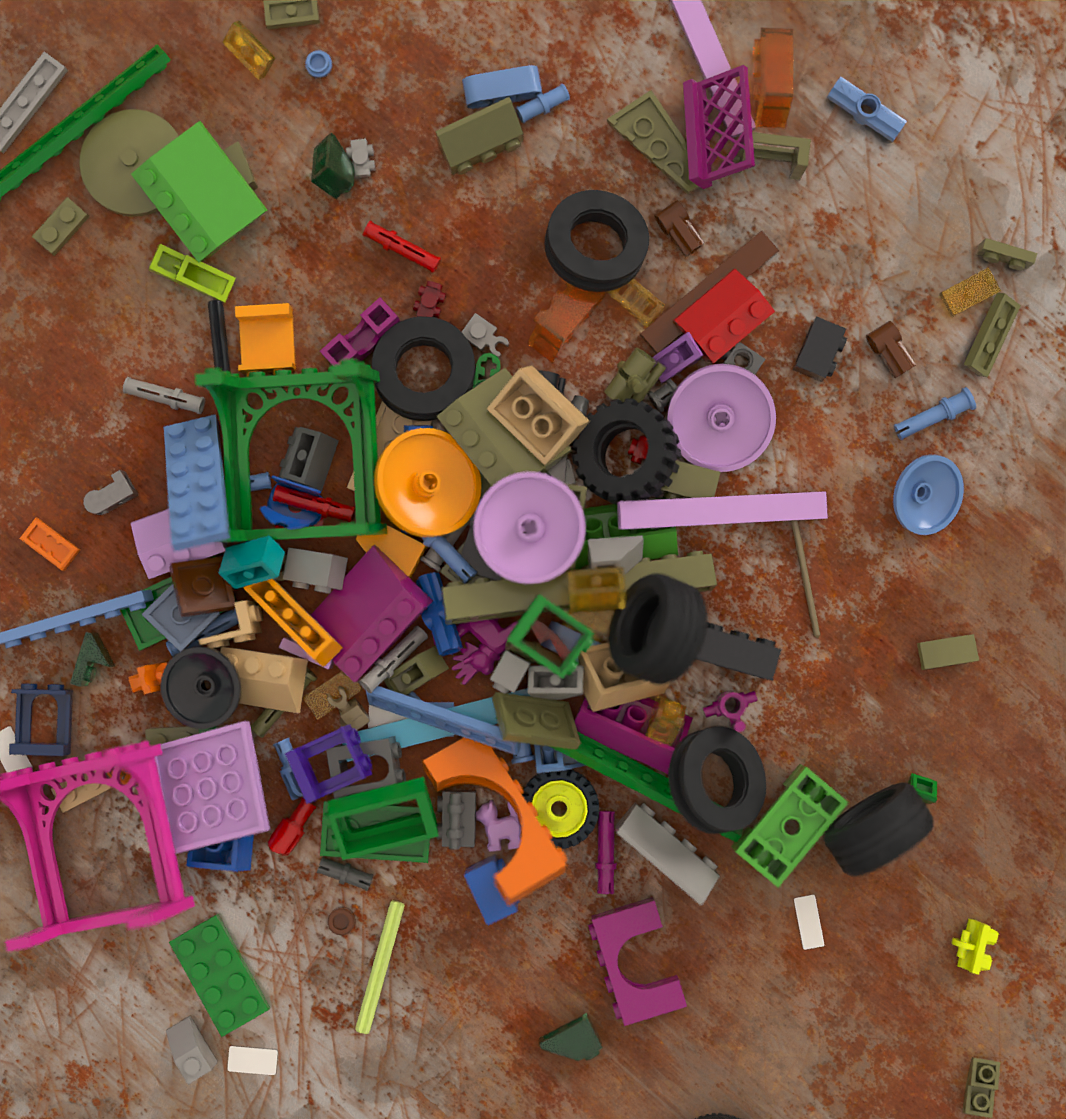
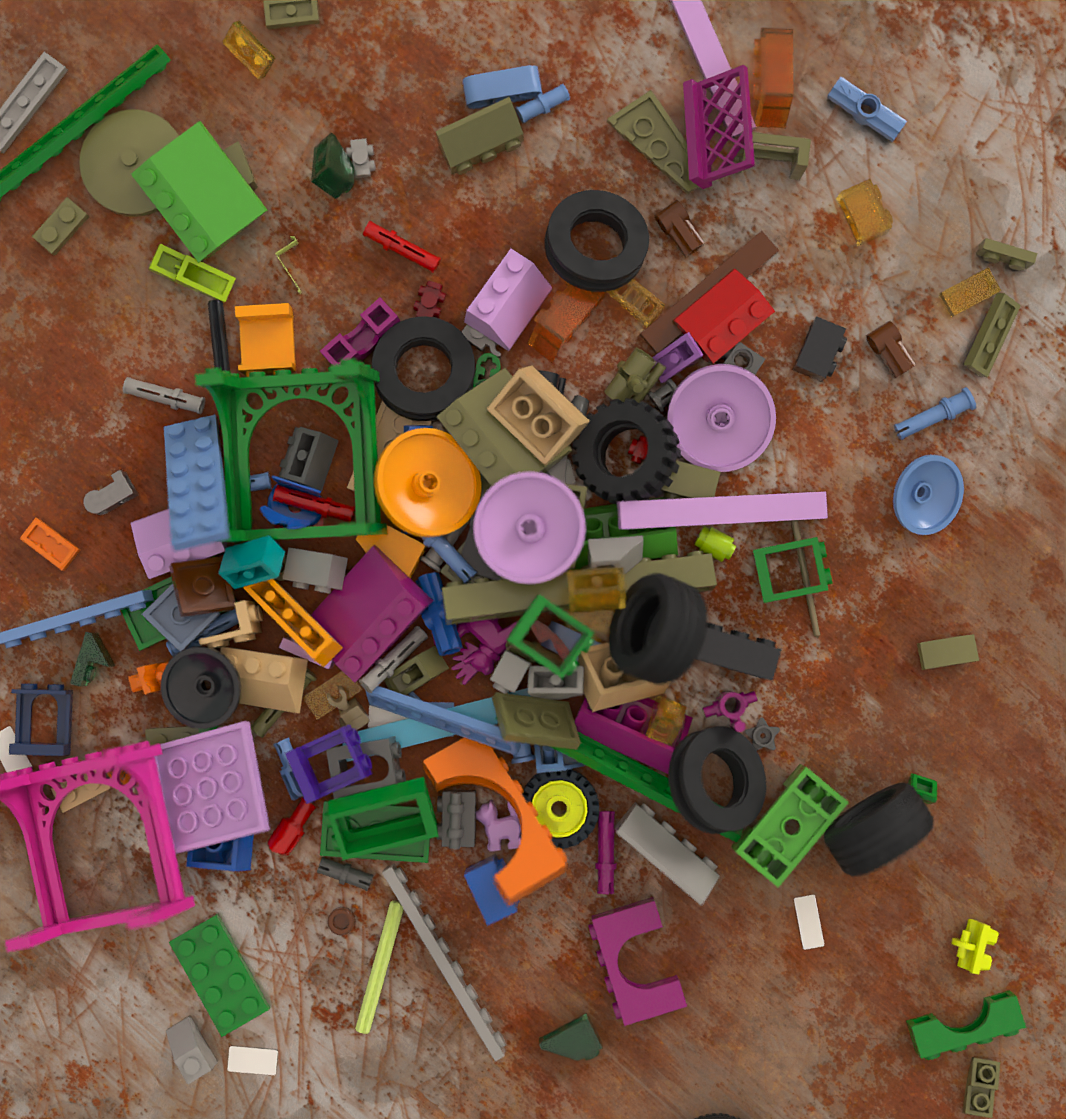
medium blue plate [305,51,332,78] -> none
none -> yellowish green piece [275,236,301,295]
none -> light grey plate [382,863,507,1061]
none -> lavender slope [464,249,552,351]
none -> lime brick [694,526,736,562]
none -> dark grey plate [745,717,780,751]
none -> green window [753,537,833,603]
none -> clear yellow brick [836,179,893,246]
none -> green arch [906,990,1026,1060]

